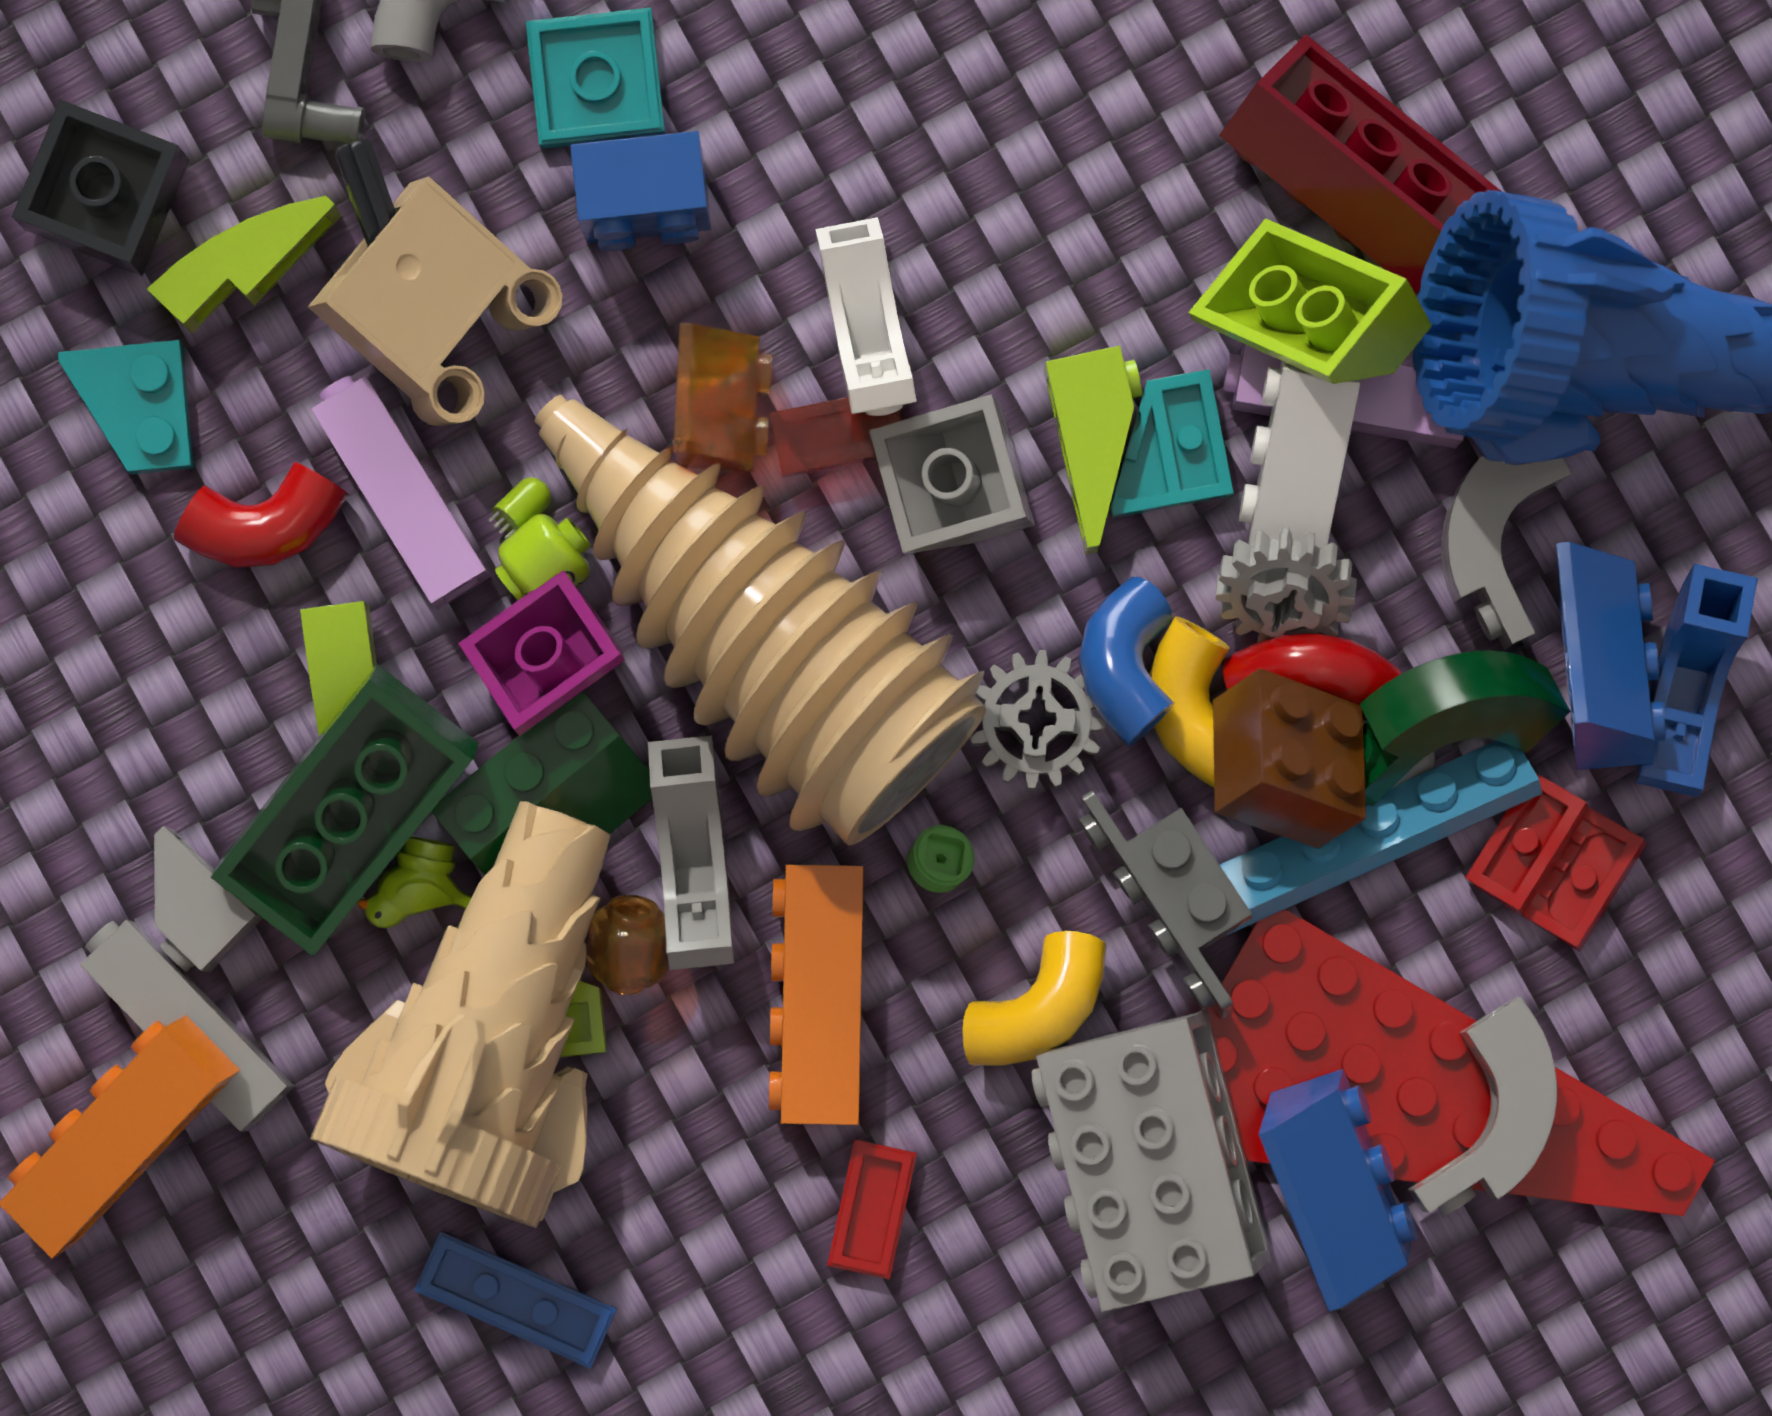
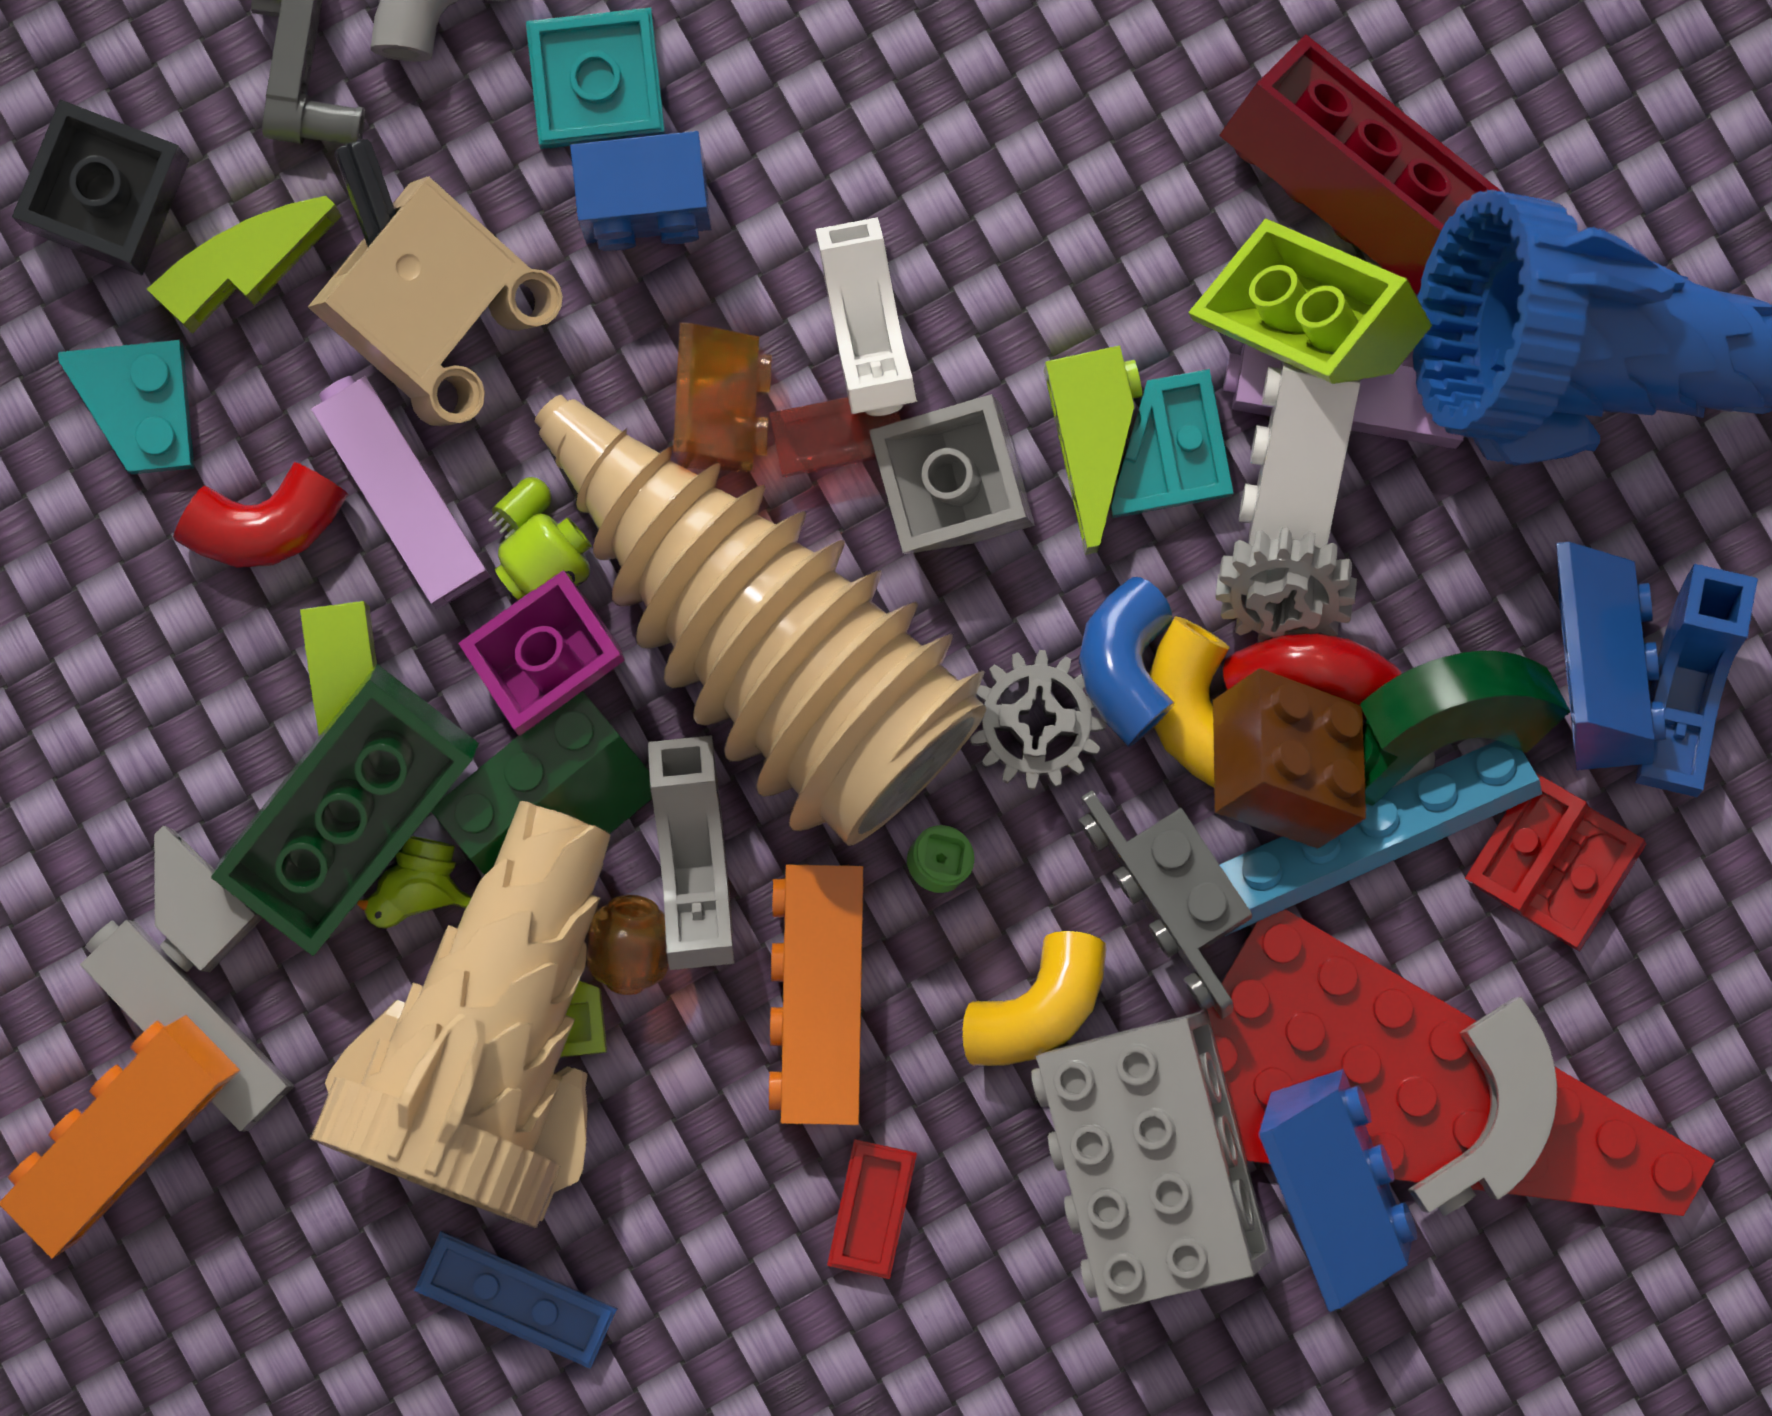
light grey arch [1441,455,1571,650] -> none

